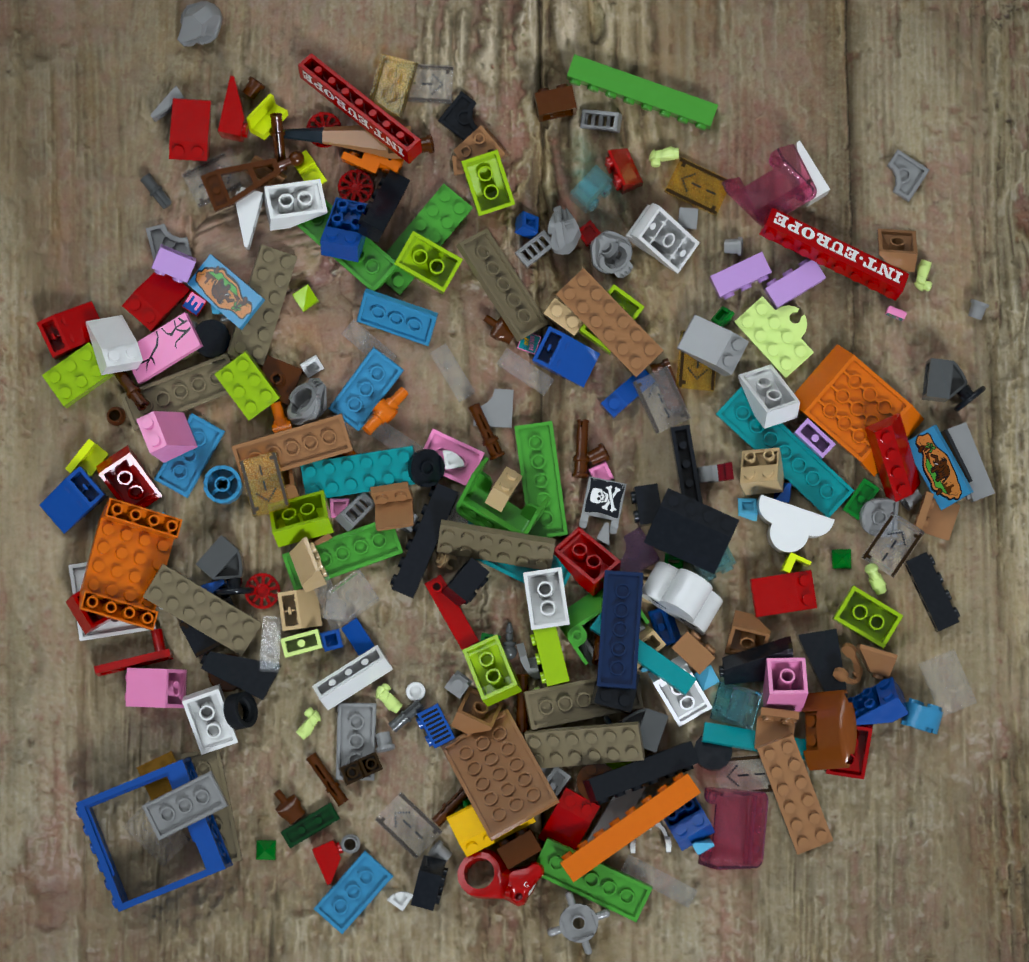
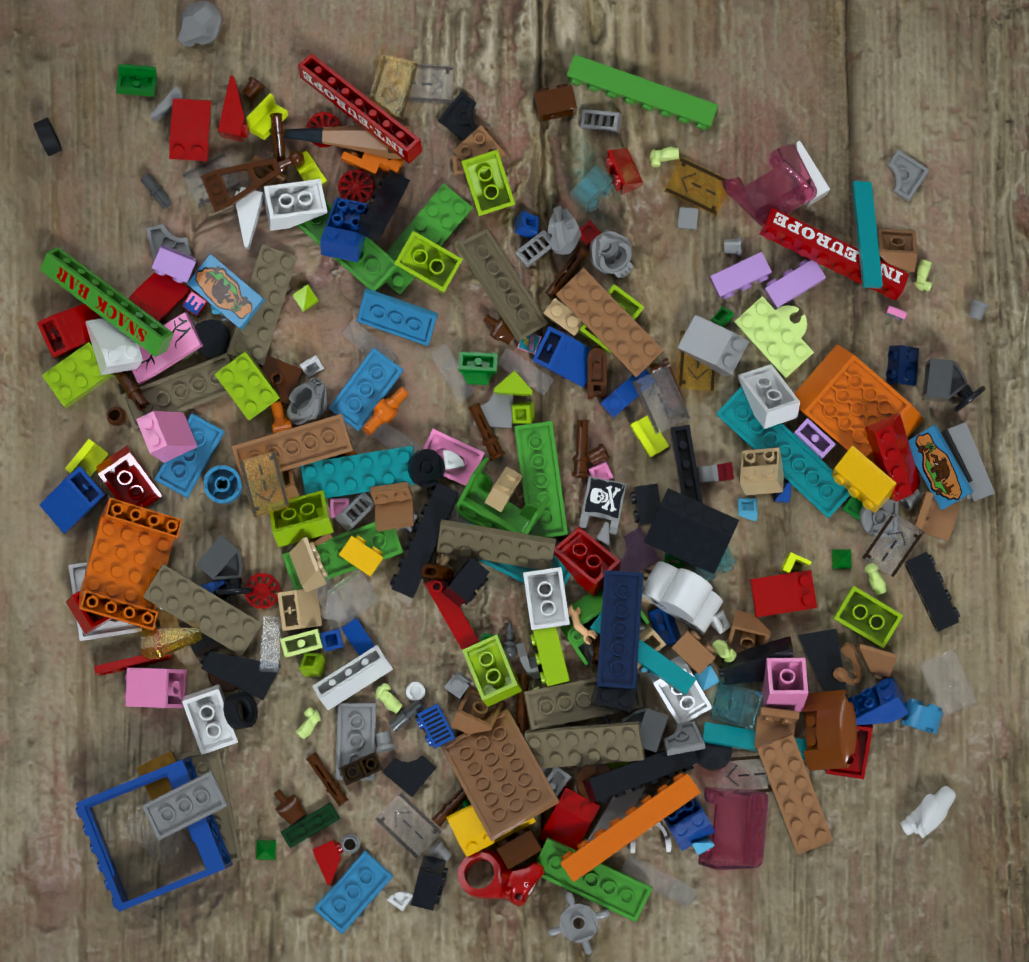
reddish brown piece [420,134,434,154] -> none
white brick [626,203,700,274] -> none
white brick [757,495,835,554] -> none
none -> black tyre [34,118,62,156]
none -> bright green brick [40,247,174,357]
none -> green bracket [116,64,157,97]
none -> clear yellow slope [140,628,202,659]
none -> lime slope [299,653,327,677]
none -> yellow brick [339,535,384,577]
none -> black tile [383,755,437,797]
none -> reddish brown piece [422,564,454,580]
none -> green slope [458,352,498,385]
none -> lime slope [494,370,532,396]
none -> lime slope [511,402,535,424]
none -> reddish brown pin [545,247,588,299]
none -> light nougat arm [567,605,598,645]
none -> reddish brown plate [587,346,607,399]
none -> neon yellow panel [630,415,669,458]
none -> light grey tile [662,721,705,756]
none -> white slope [711,610,730,634]
none -> yellowish green arm [712,639,737,662]
none -> yellow slope [832,446,896,513]
none -> teal tile [852,181,883,289]
none -> dark blue bracket [886,345,919,386]
none -> white animal [900,786,956,838]

